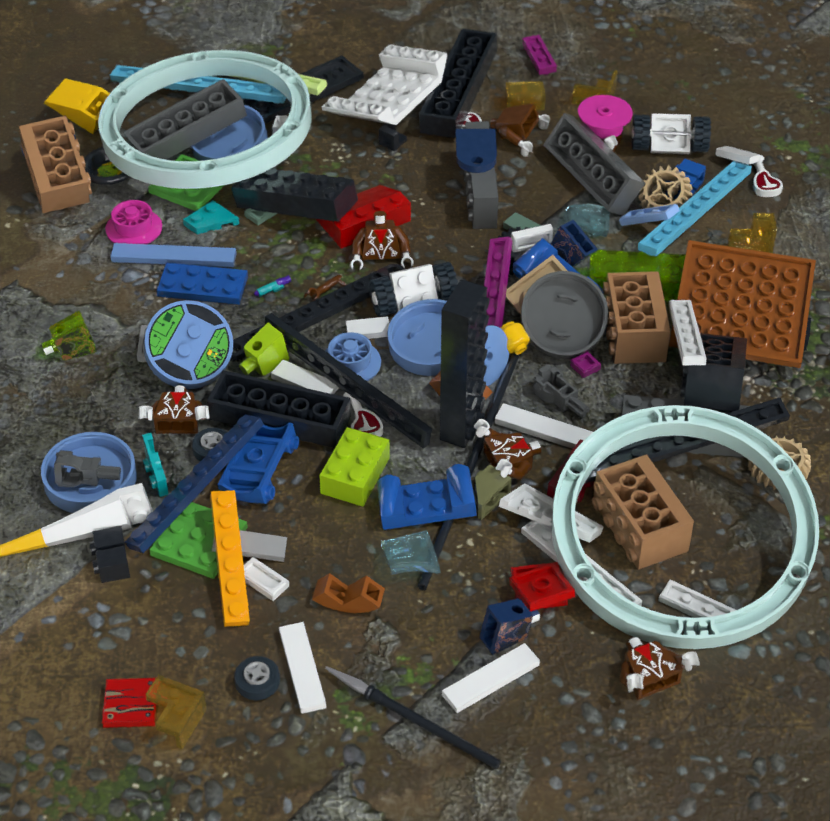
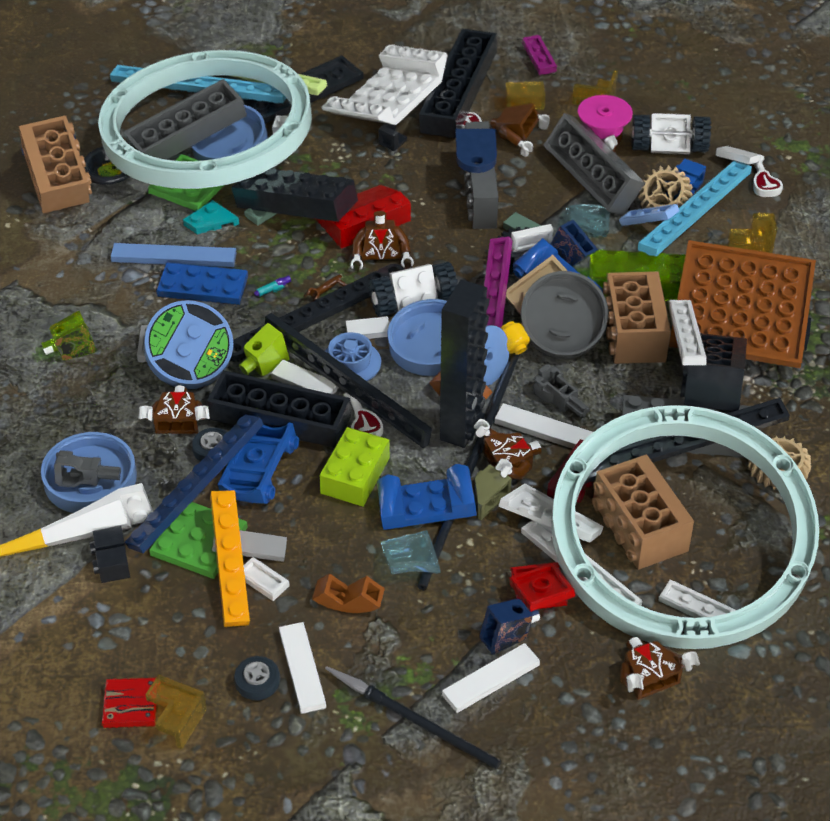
yellow slope [44,78,110,134] -> none
dark pink piece [105,200,162,244] -> none
teal wing [142,433,169,497] -> none
magenta tile [570,352,601,378] -> none

